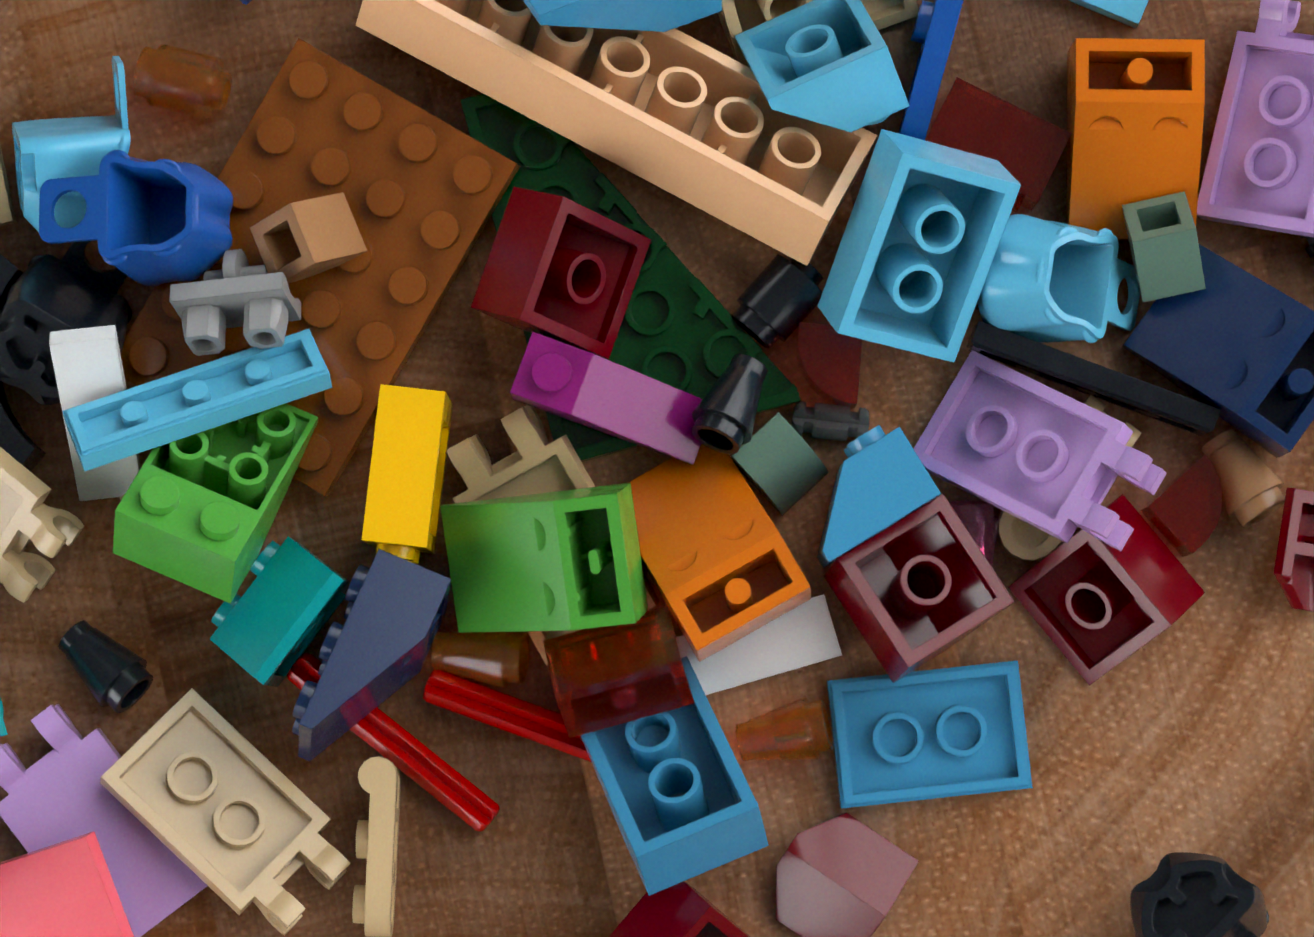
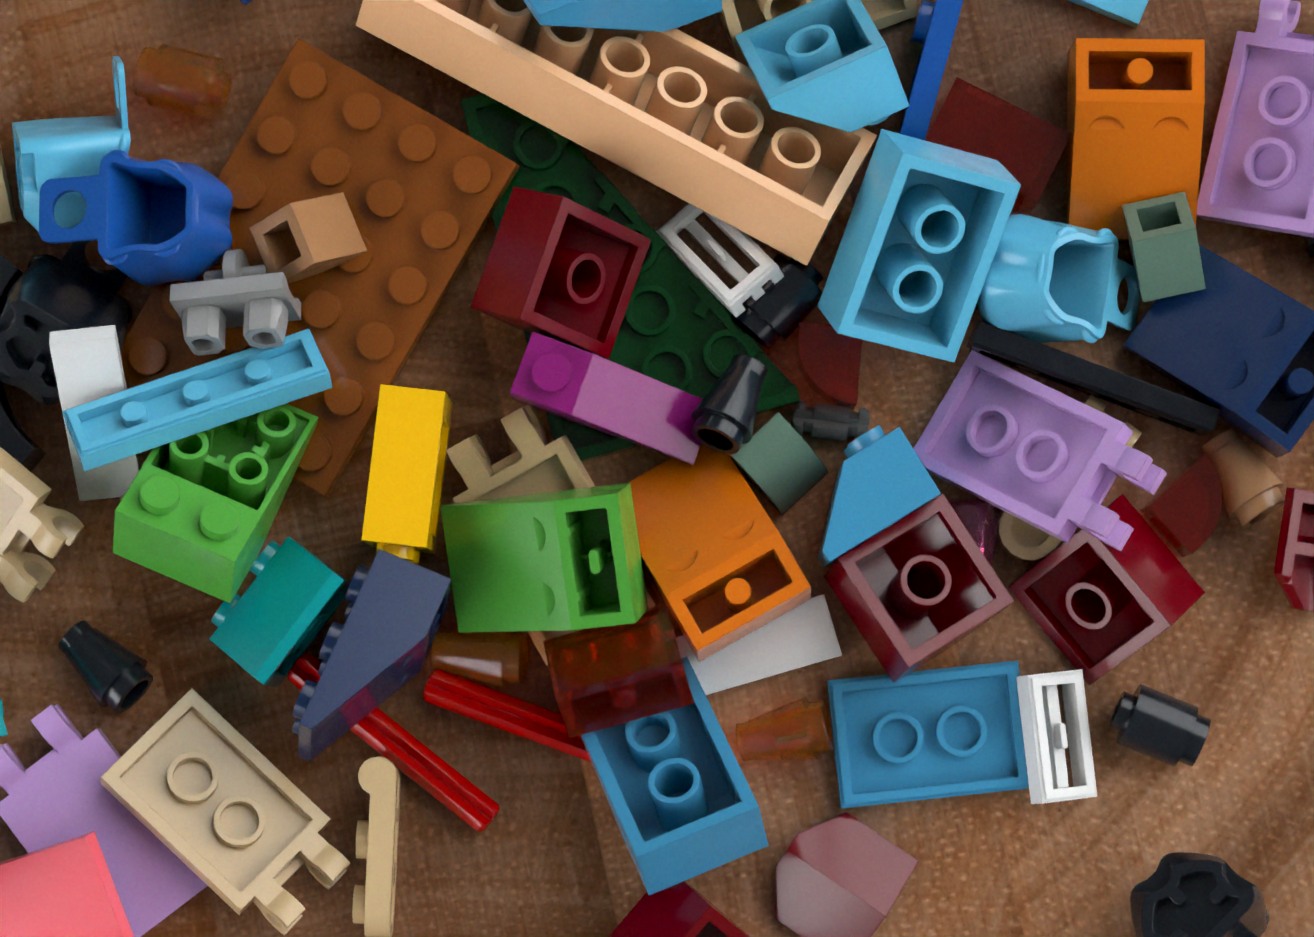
none -> white tile [656,203,784,318]
none -> white tile [1016,669,1097,804]
none -> black brick [1109,684,1211,767]

